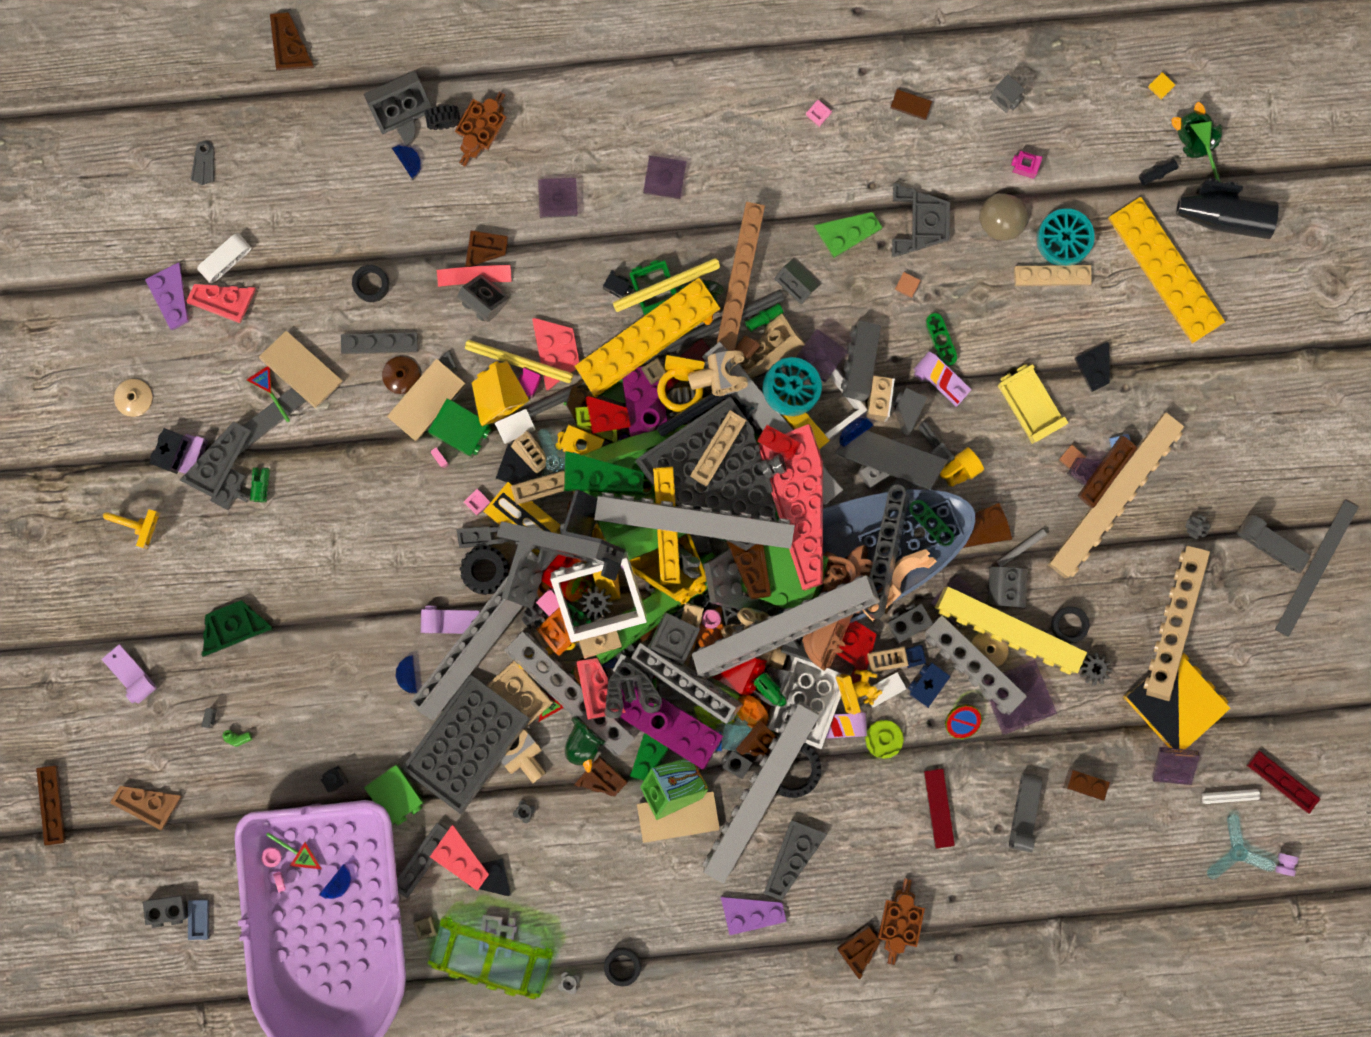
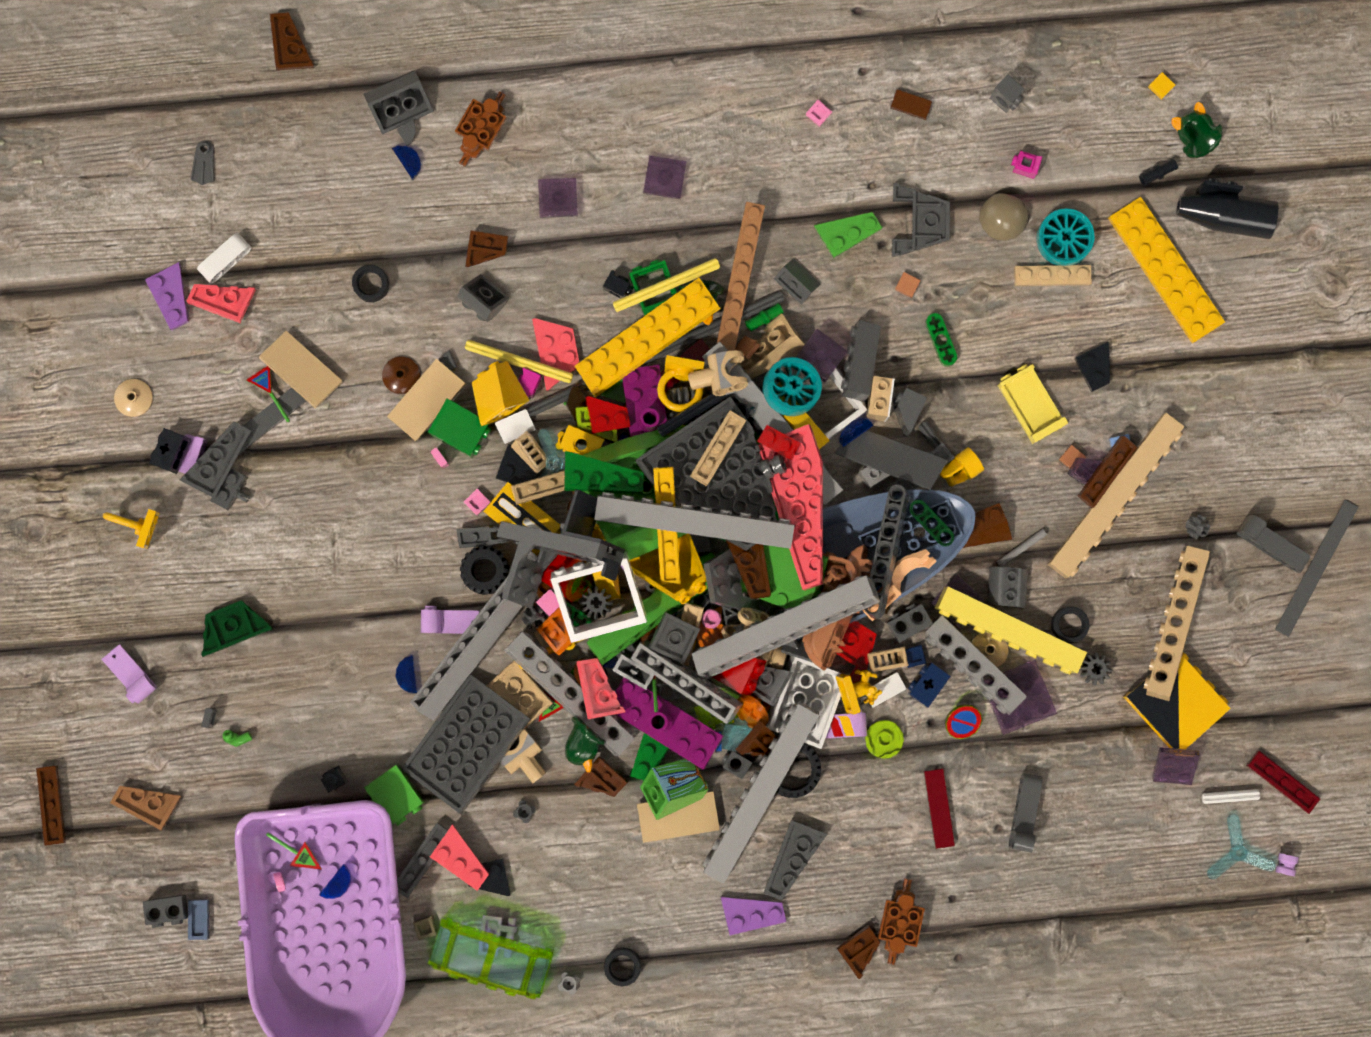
green hinge [250,467,270,503] -> none
bright pink tile [261,847,282,867] -> none
dark grey plate [341,332,418,354] -> none
black tyre [425,104,461,130] -> none
coral sticker [437,265,512,287] -> none
tan plate [579,631,622,659] -> none
dark grey connector [605,662,662,718] -> none
dark tan tile [641,358,666,385] -> none
dark grey hinge [678,542,700,578] -> none
green hinge [754,673,787,707] -> none
lavender door [914,352,971,407] -> none
reddish brown brick [1063,769,1110,801] -> none
bright green piece [1190,121,1220,182] -> none

